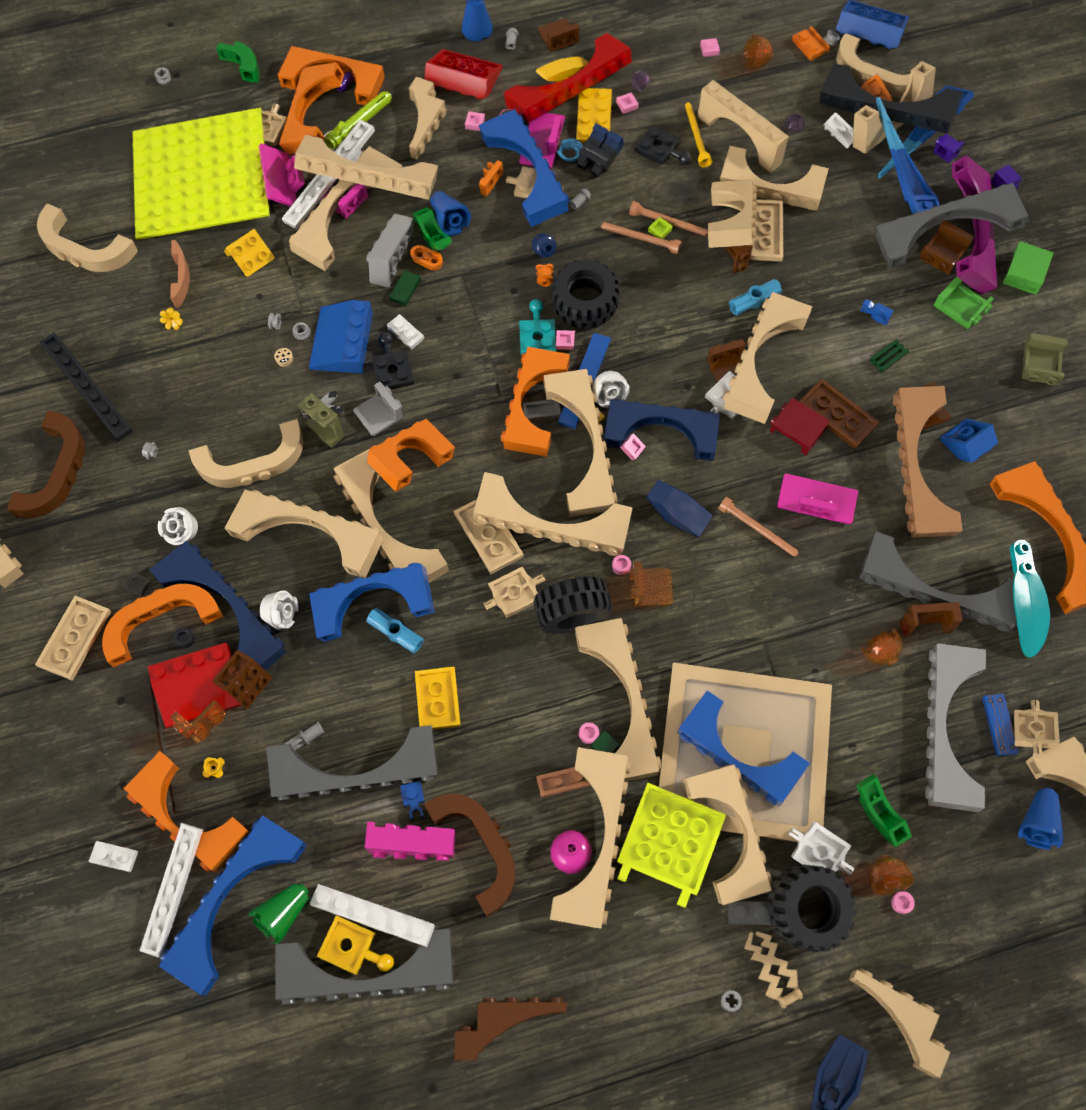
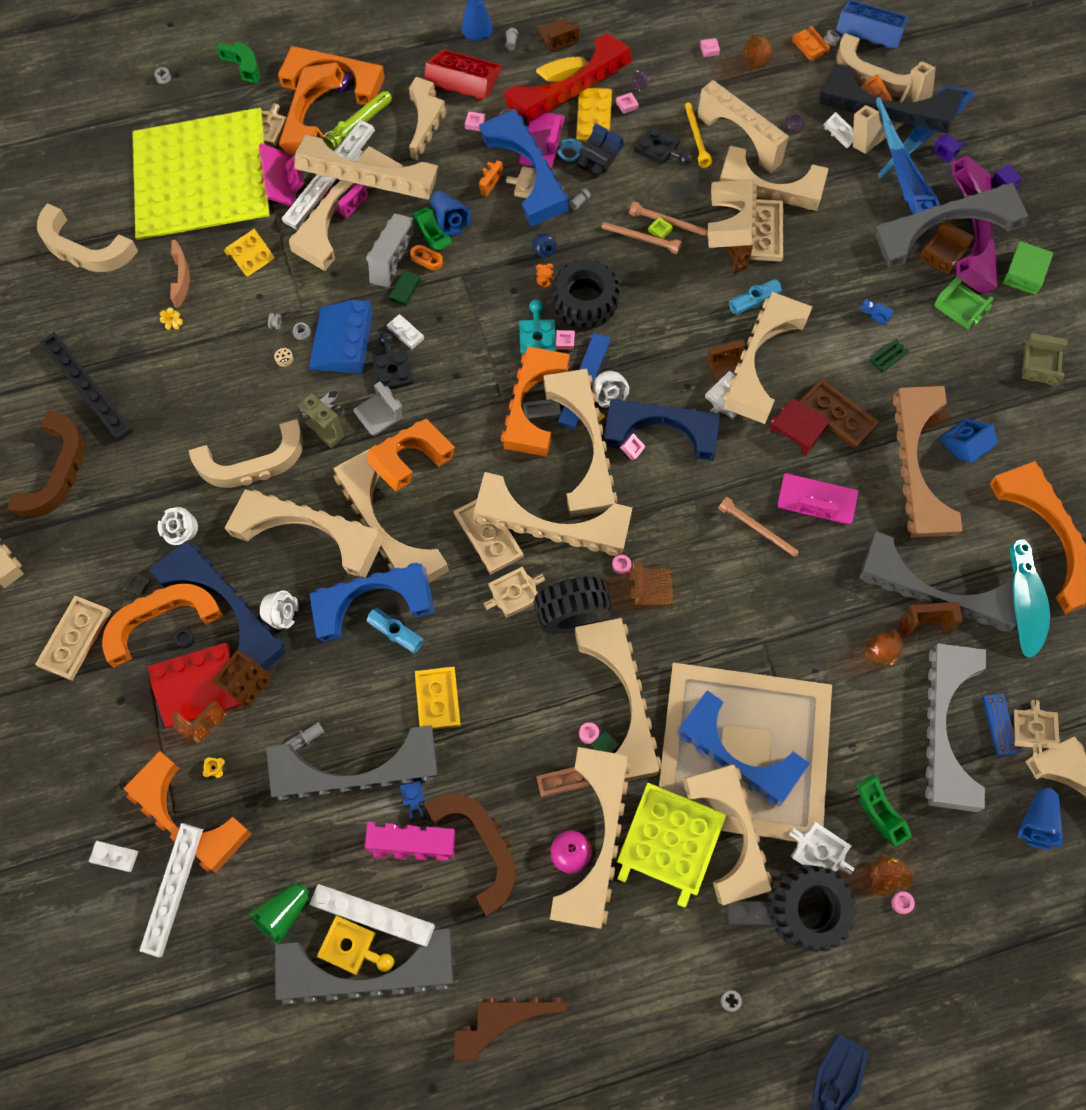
light grey plate [142,442,158,460] -> none
blue arch [159,815,307,996] -> none
dark blue piece [646,479,713,537] -> none
tan piece [744,932,803,1009] -> none
tan arch [849,969,950,1078] -> none

